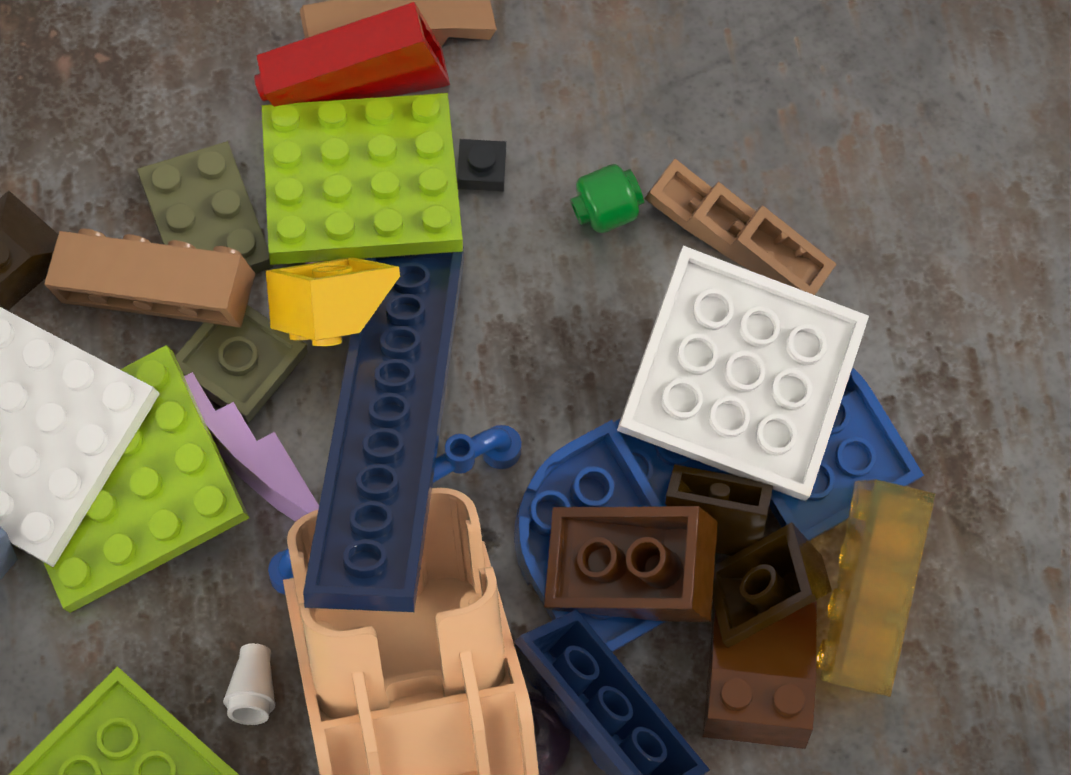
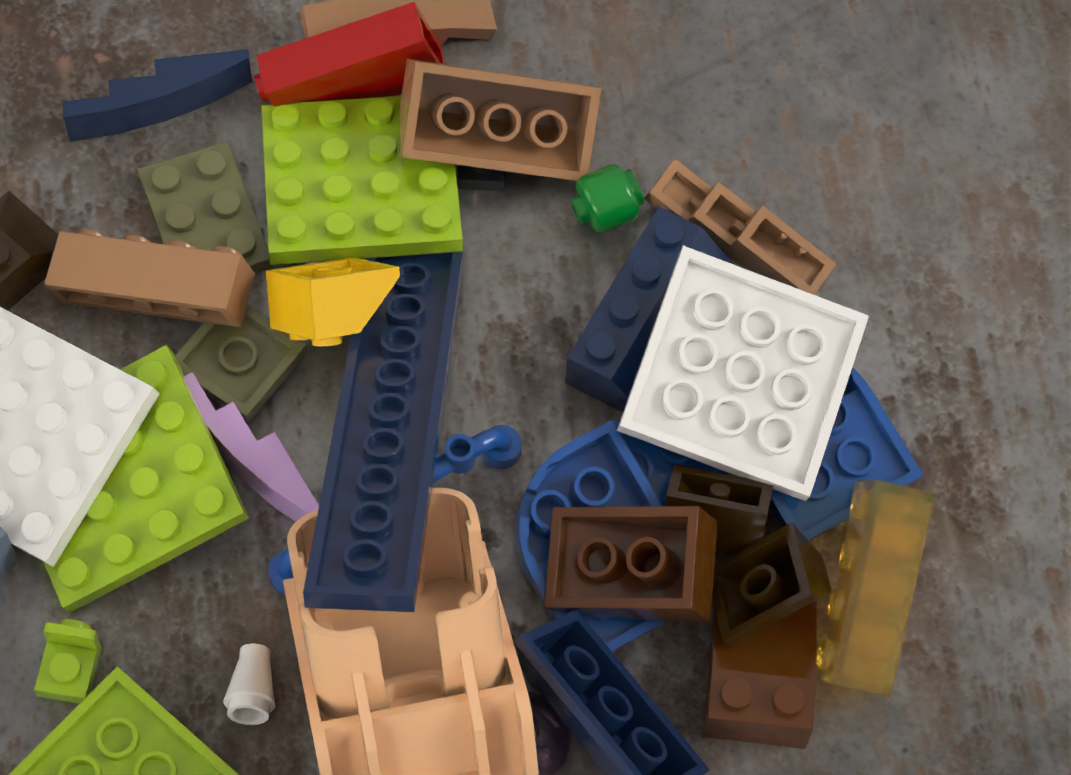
none -> lime bracket [34,619,102,704]
none -> dark blue slope [62,49,252,142]
none -> medium nougat slope [400,59,602,181]
none -> dark blue slope [565,207,734,412]

